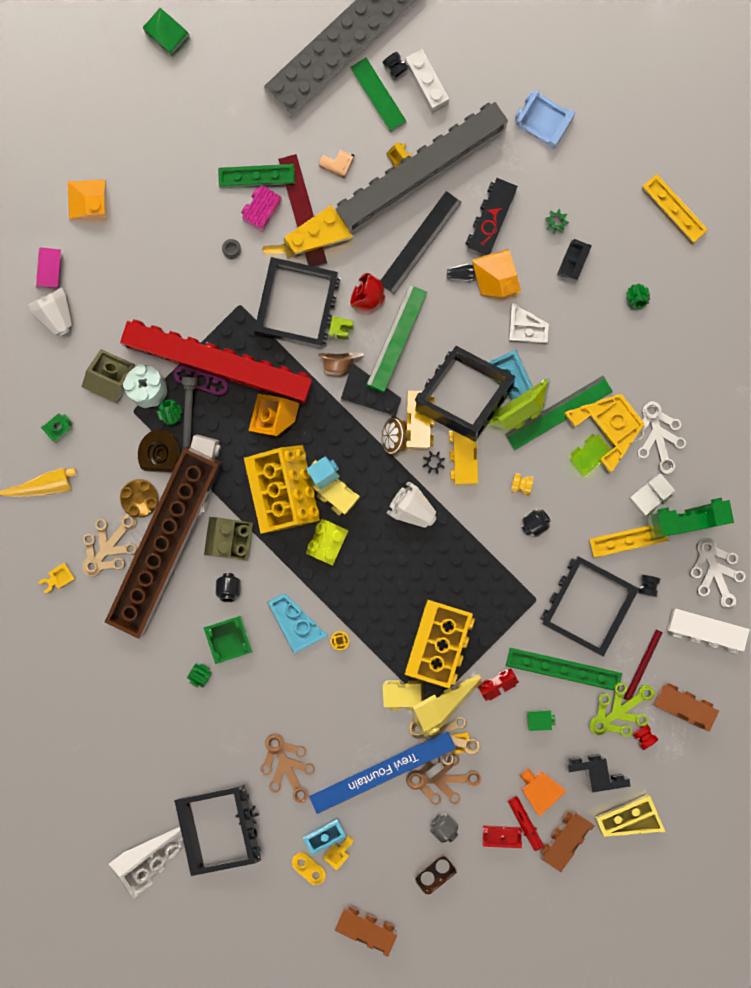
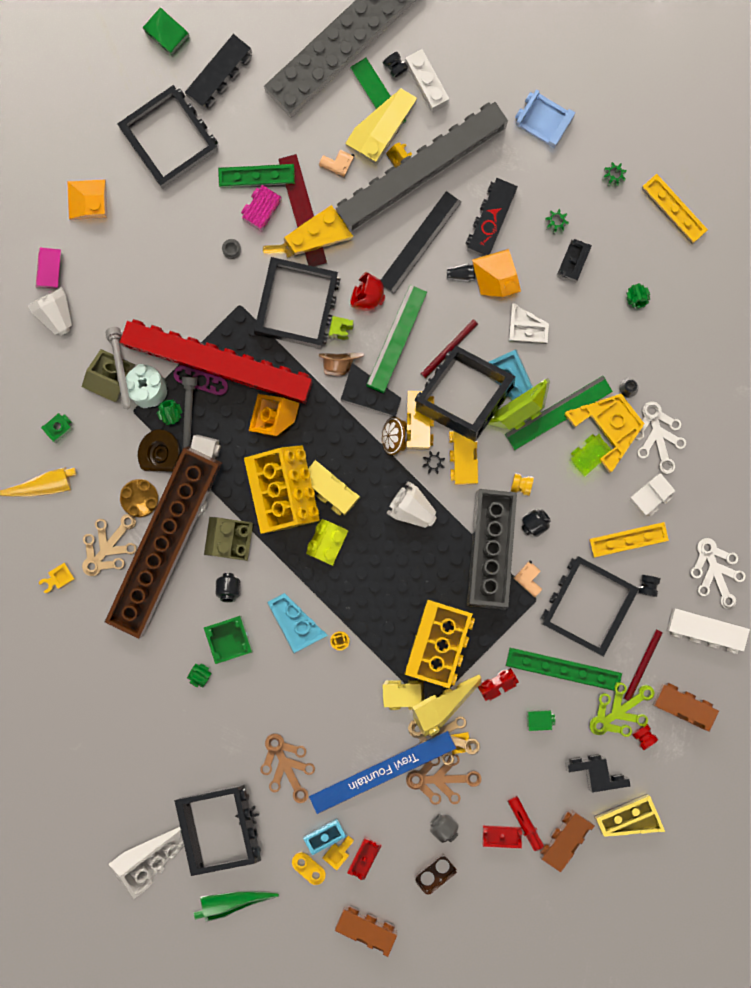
medium azure brick [306,456,340,489] -> none
light grey tile [426,762,445,780] -> none
orange torso [520,768,567,816] -> none
green wedge [647,497,734,539] -> none
none -> light grey piece [105,327,131,409]
none -> black window [117,85,218,189]
none -> black brick [185,34,252,110]
none -> green piece [193,892,279,922]
none -> light yellow wedge [345,88,417,164]
none -> red hinge [347,837,382,880]
none -> dark red bar [420,319,478,379]
none -> dark grey brick [467,489,517,610]
none -> light nougat piece [514,560,542,597]
none -> green gear [603,162,627,186]
none -> black cone [619,378,639,397]

